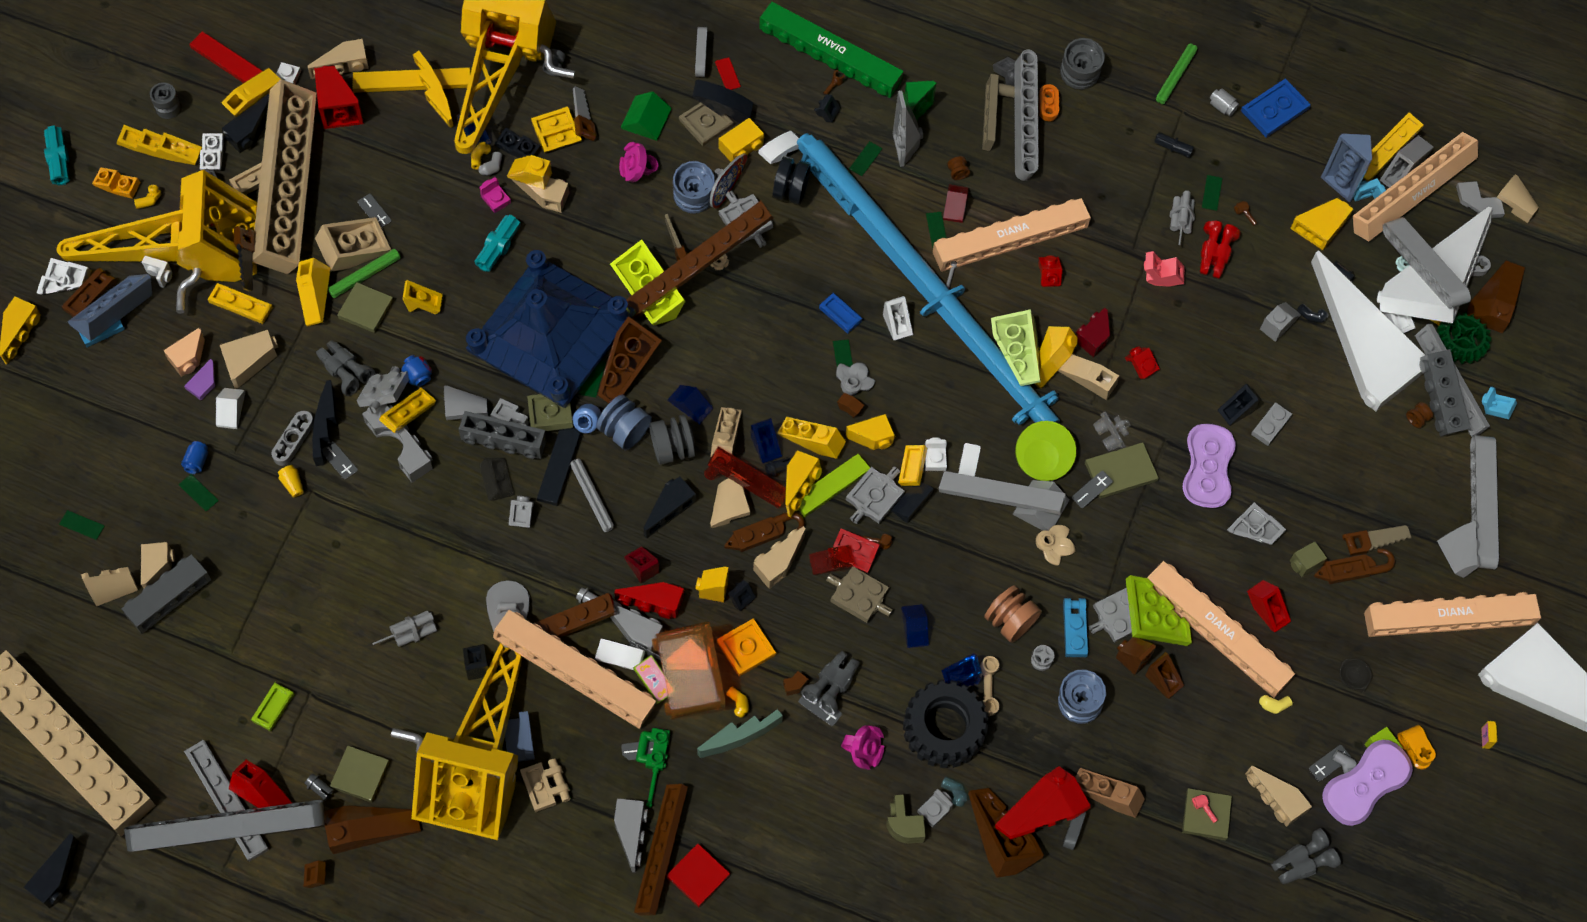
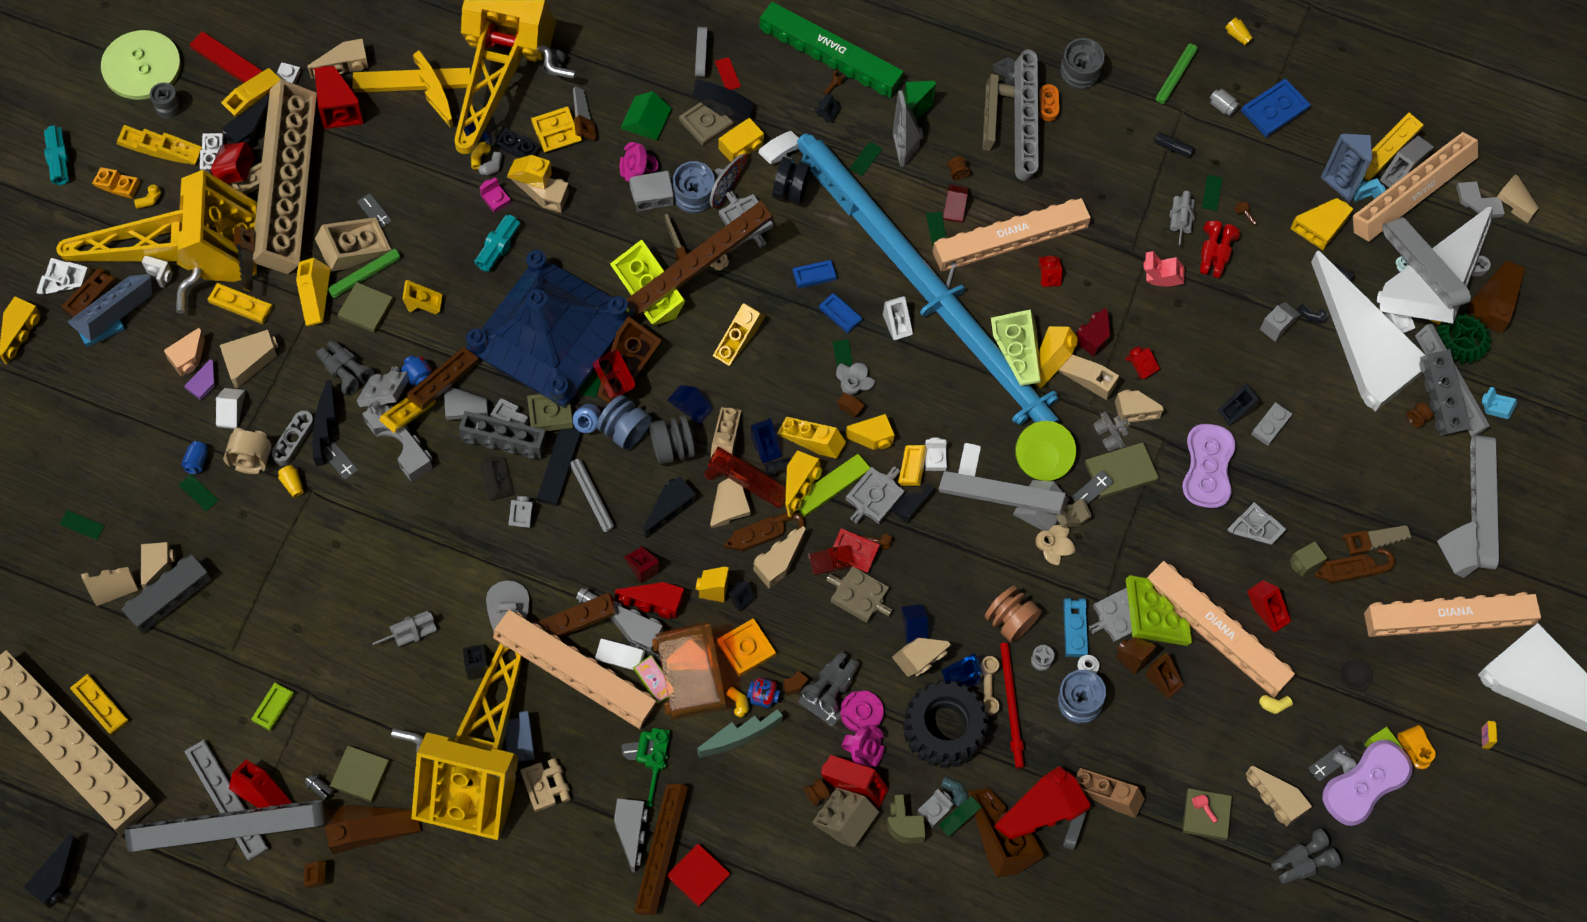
none -> yellow tile [70,674,129,736]
none -> yellowish green plate [101,30,181,100]
none -> red piece [210,142,255,184]
none -> tan brick [223,428,272,474]
none -> reddish brown plate [407,347,479,410]
none -> red piece [592,349,635,398]
none -> light grey piece [629,171,673,212]
none -> yellow slope [713,303,766,366]
none -> head [747,677,780,708]
none -> blue tile [792,260,836,289]
none -> reddish brown wheel [803,779,830,806]
none -> dark tan slope [812,788,879,847]
none -> red slope [821,755,889,808]
none -> dark pink tile [840,690,884,733]
none -> tan slope [892,638,951,677]
none -> dark green sticker [939,795,981,837]
none -> red bar [1000,643,1024,769]
none -> dark tan bracket [1056,499,1091,527]
none -> white plate [1077,655,1099,674]
none -> tan slope [1115,390,1163,424]
none -> yellow cone [1225,17,1253,46]

